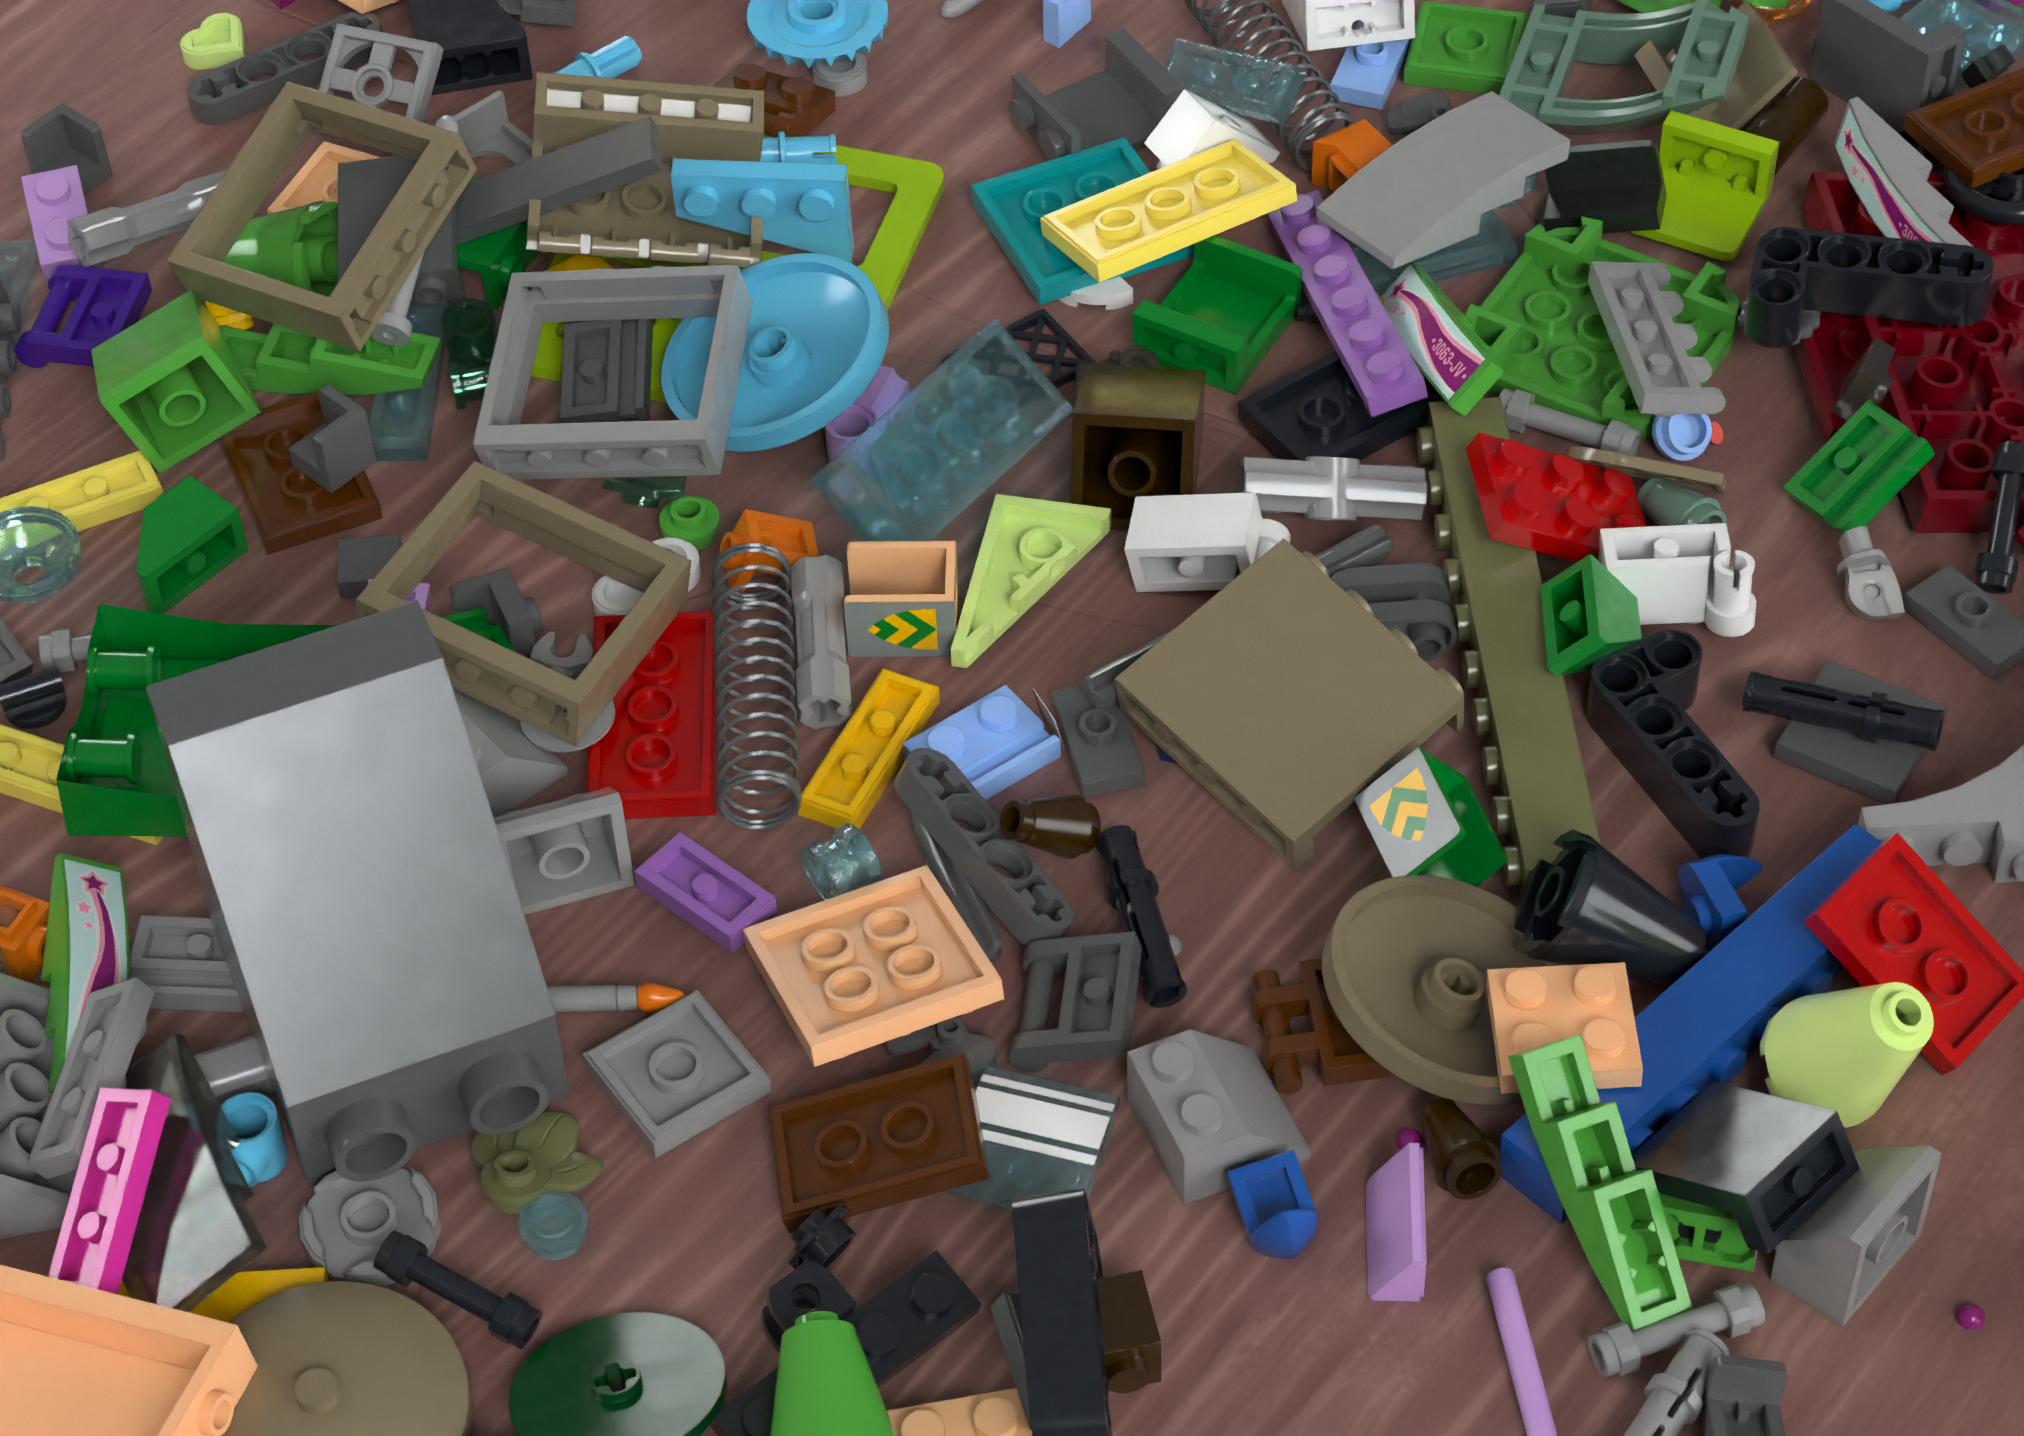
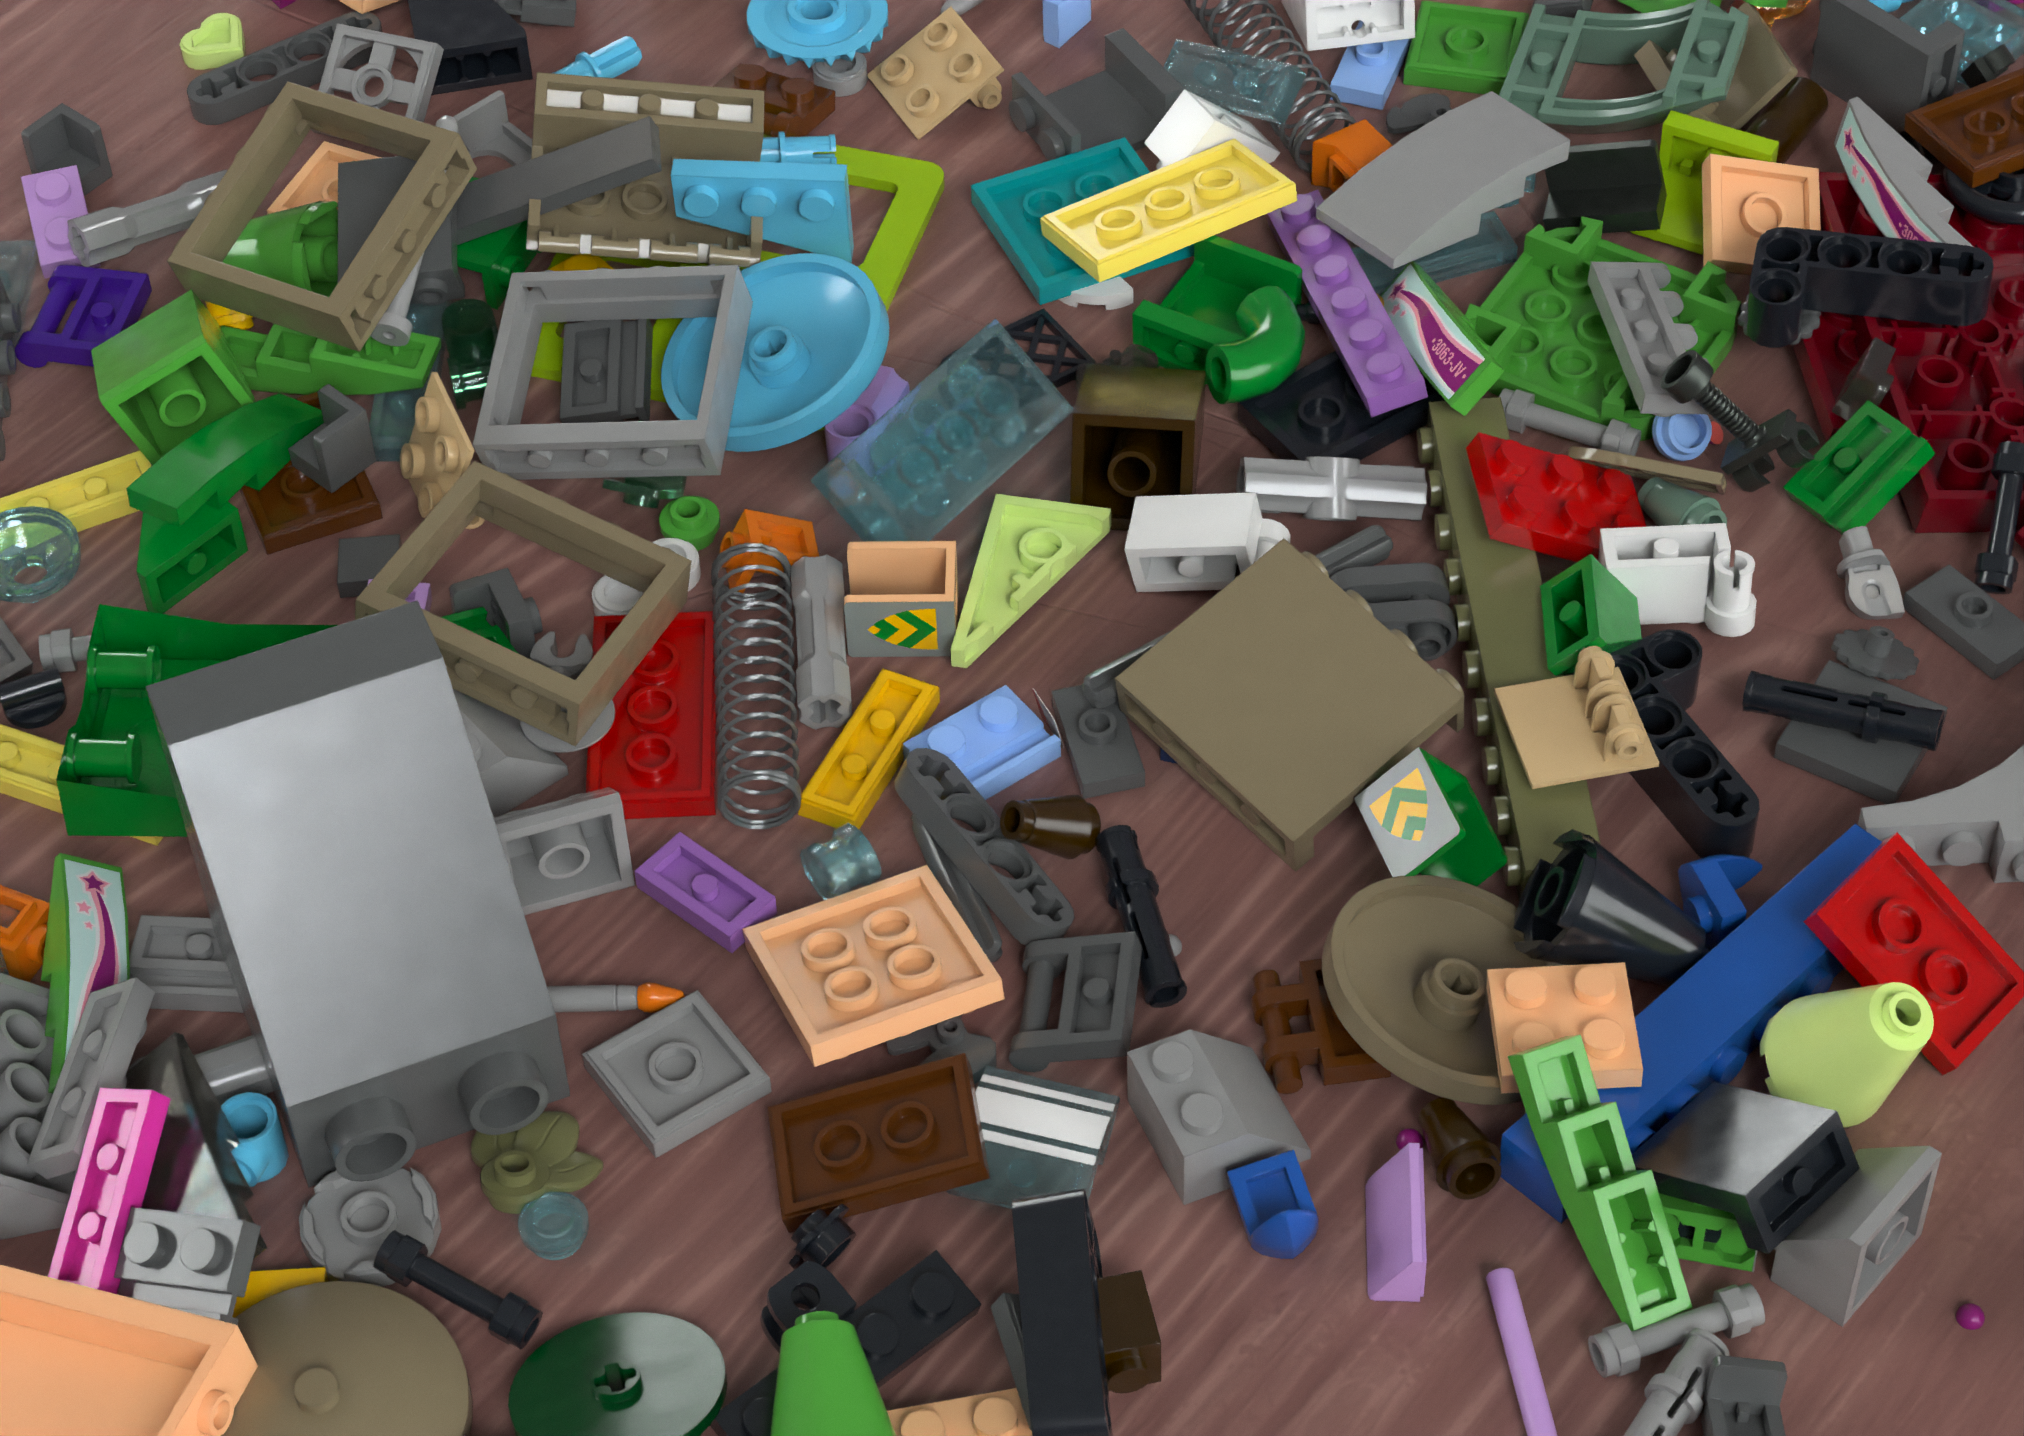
none -> plate [114,1207,261,1325]
none -> green slope [126,393,324,527]
none -> tan hinge [400,372,485,529]
none -> tan hinge [867,6,1004,140]
none -> green cylinder [1205,286,1305,404]
none -> tan hinge [1494,646,1659,789]
none -> pearl dark grey bar [1660,350,1820,492]
none -> light nougat plate [1702,154,1821,275]
none -> dark grey piece [1831,626,1919,681]

